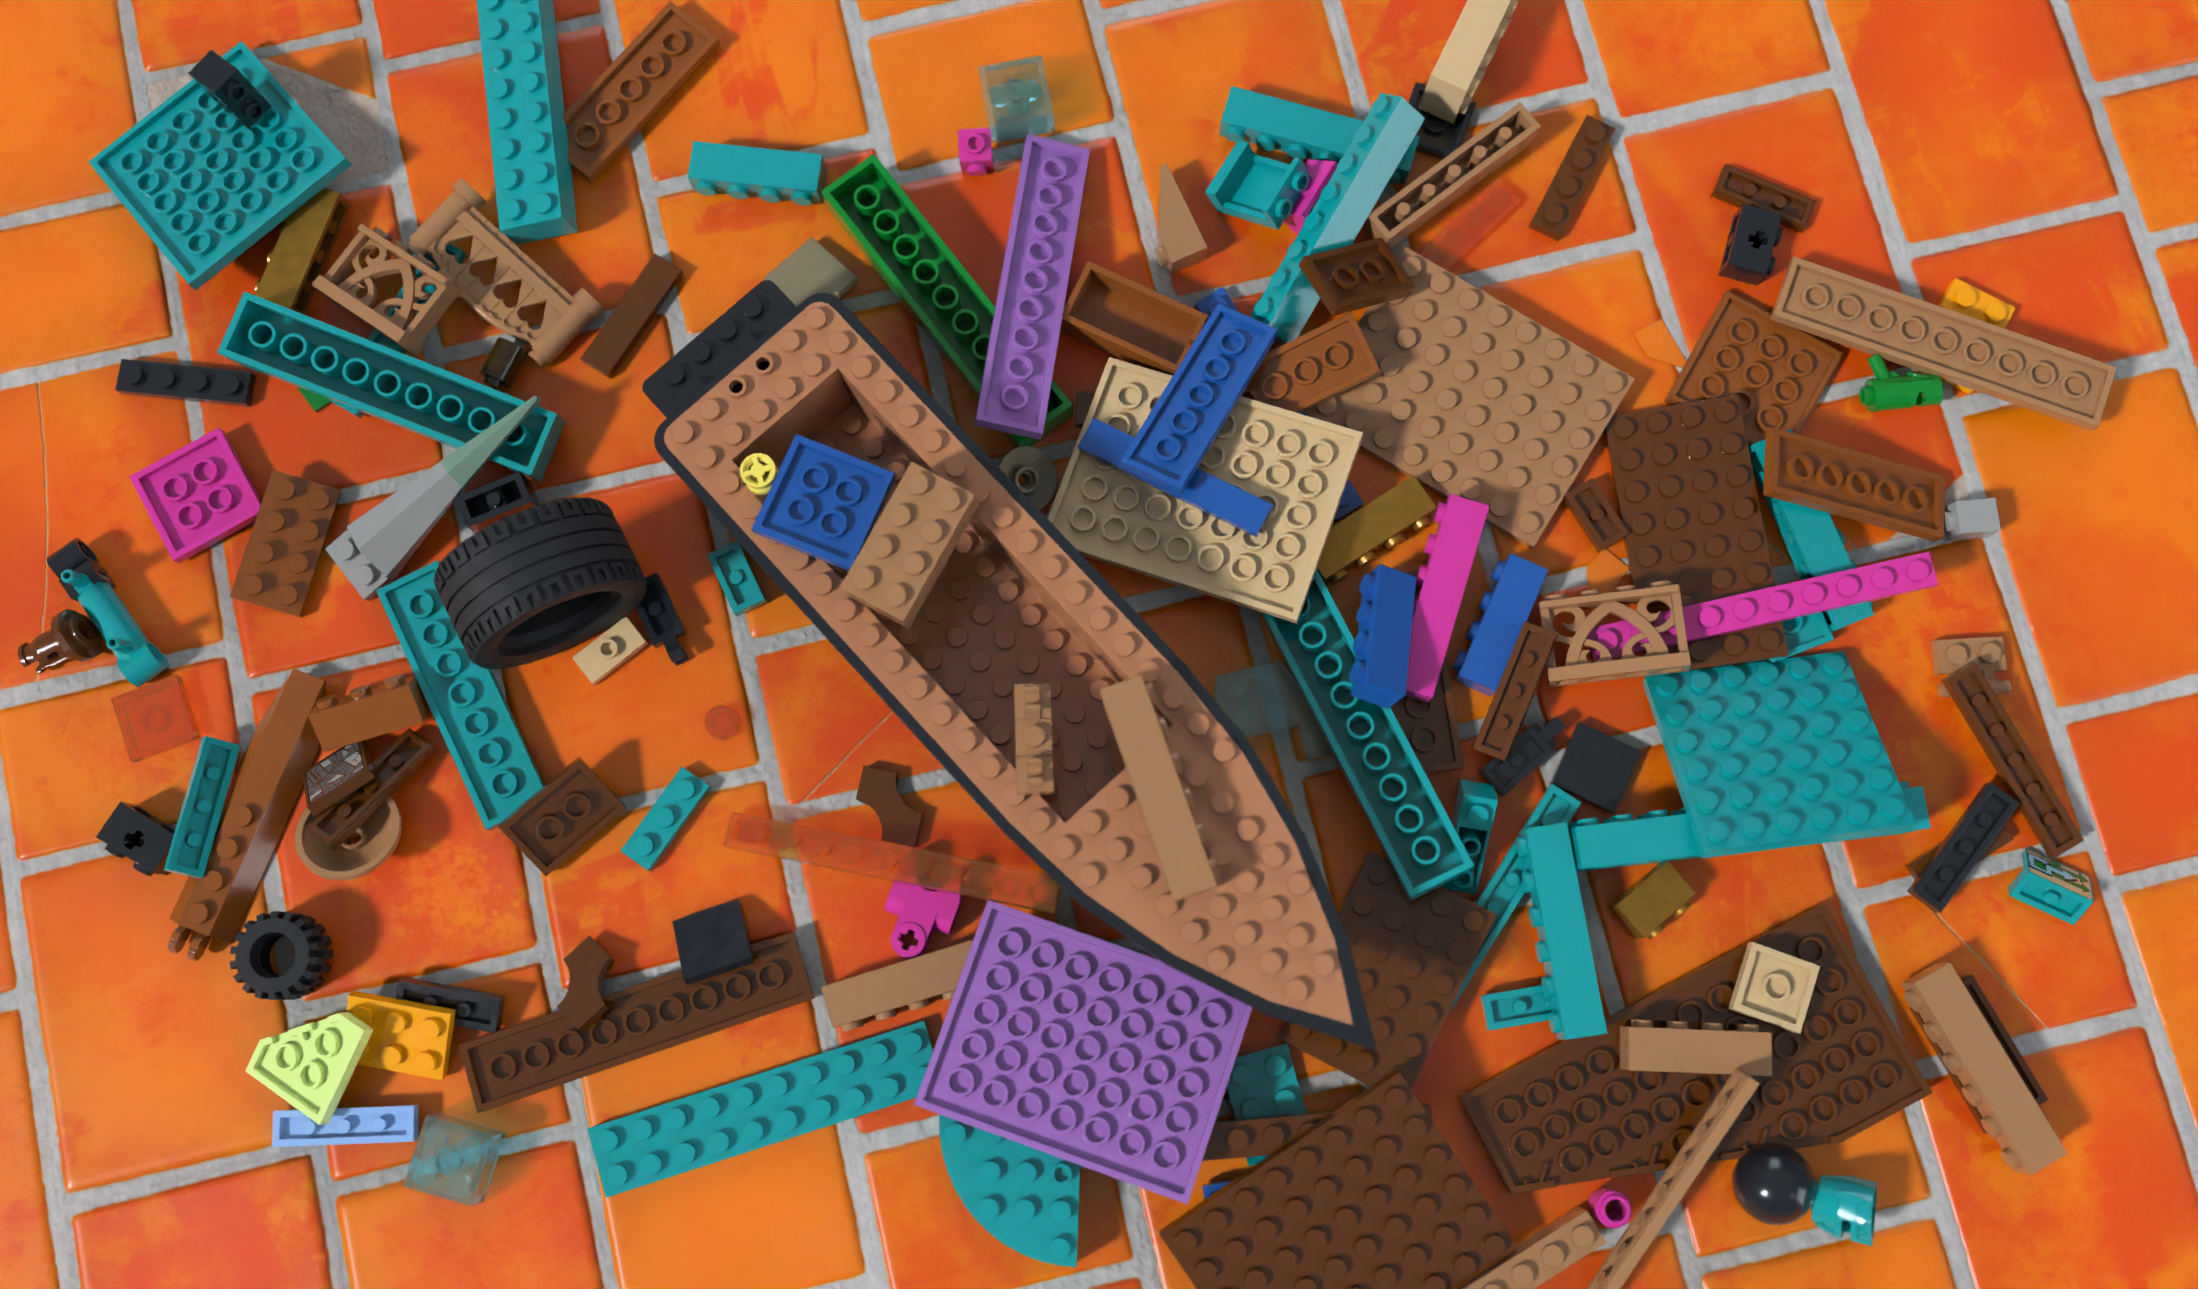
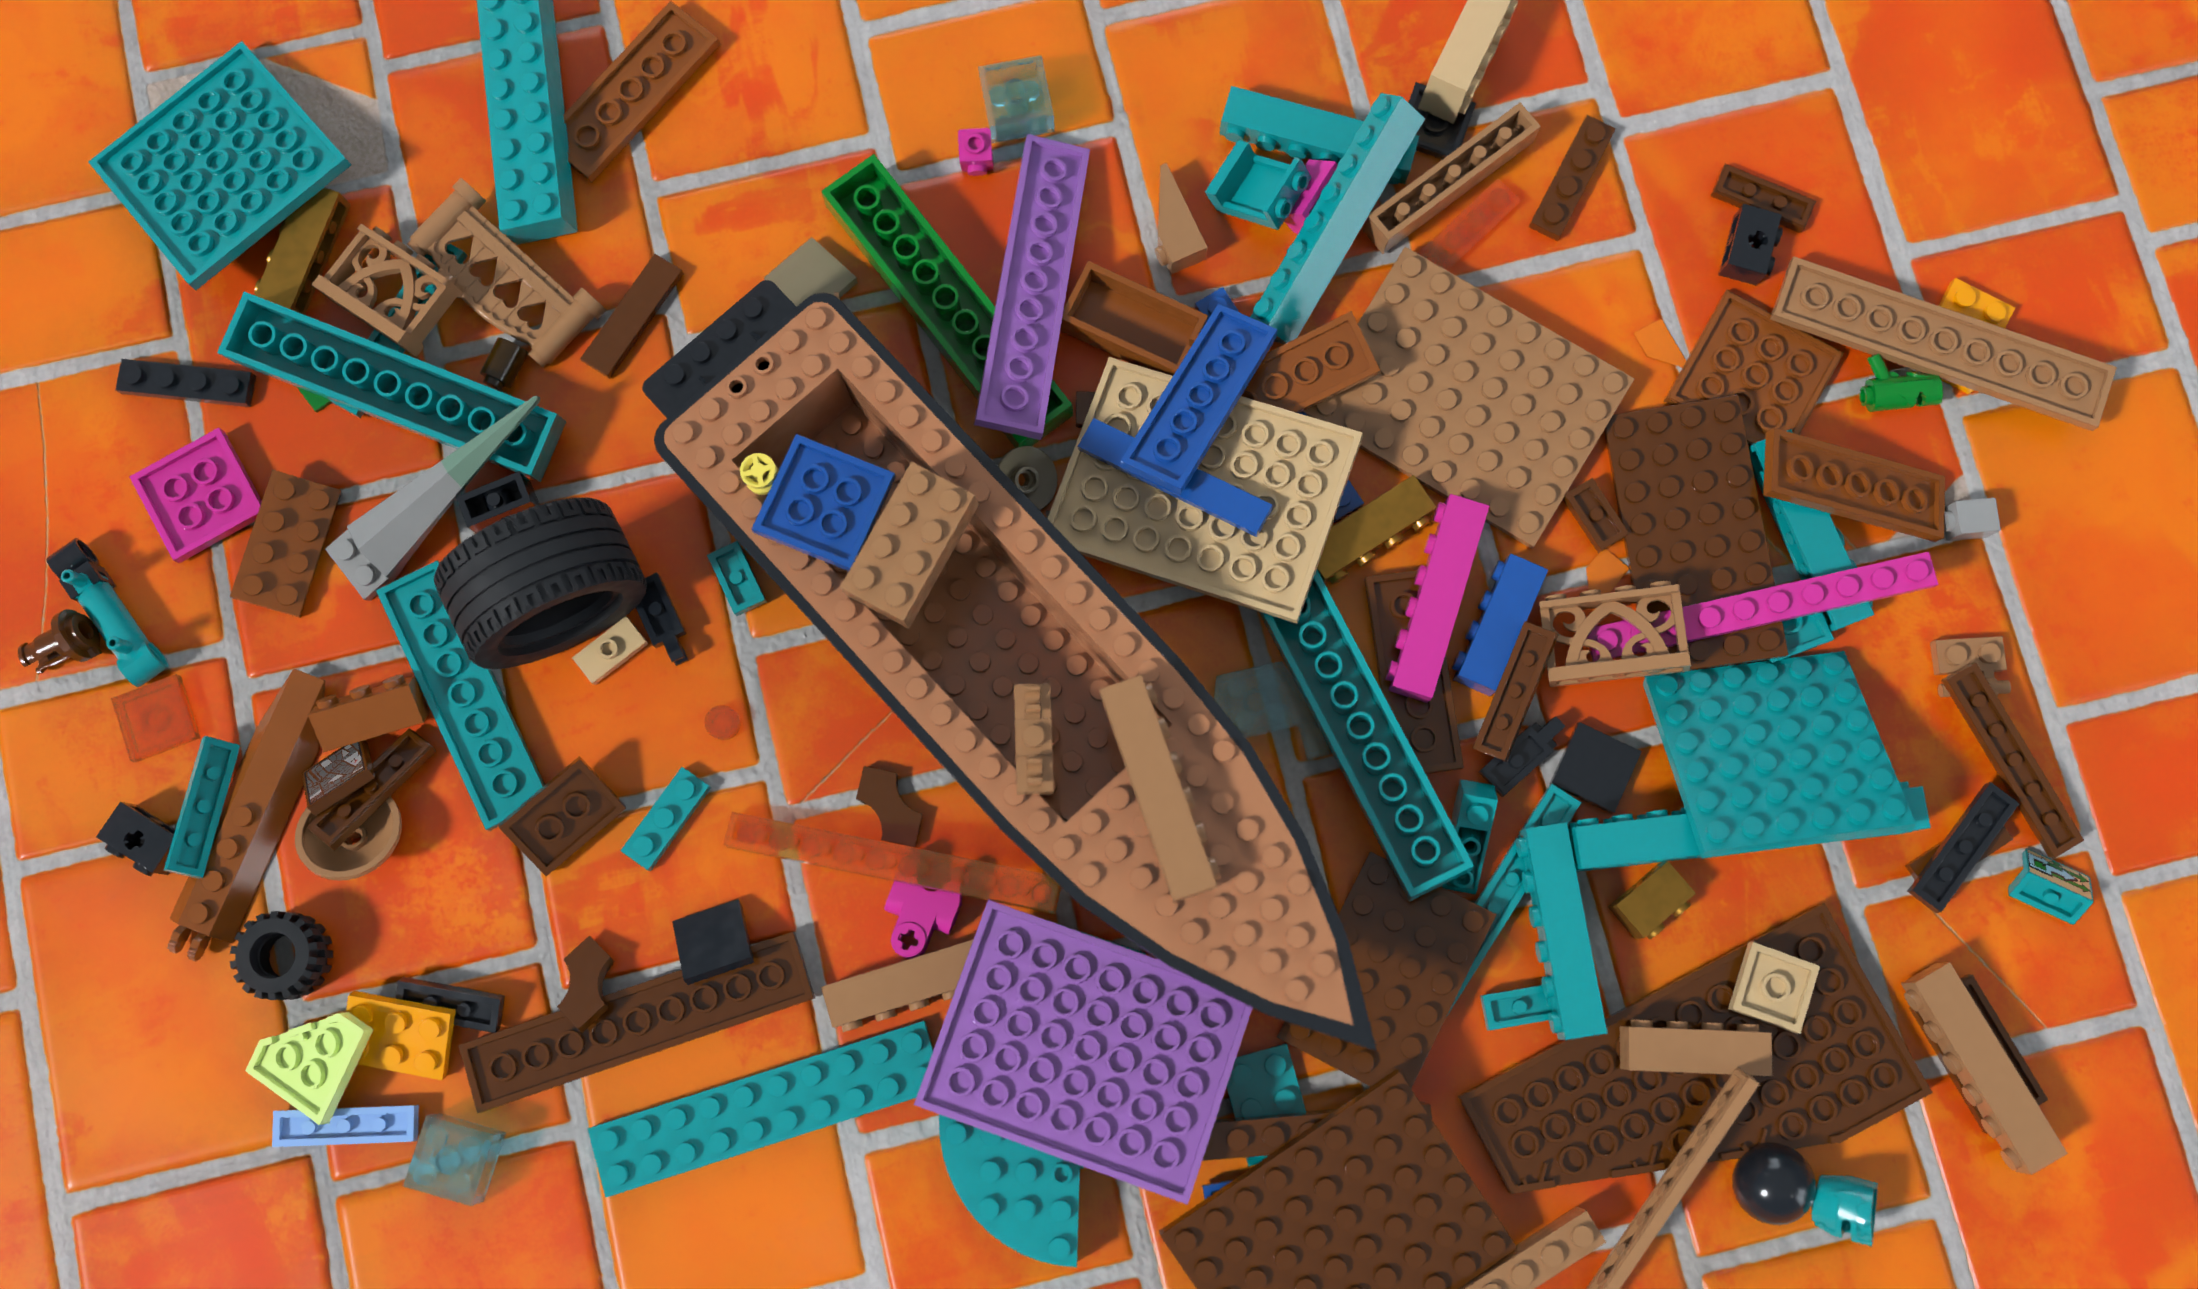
black brick [188,50,271,129] -> none
teal brick [687,141,826,206] -> none
reddish brown plate [1299,237,1416,316] -> none
blue brick [1350,564,1416,709] -> none
dark pink brick [1588,1188,1632,1228] -> none

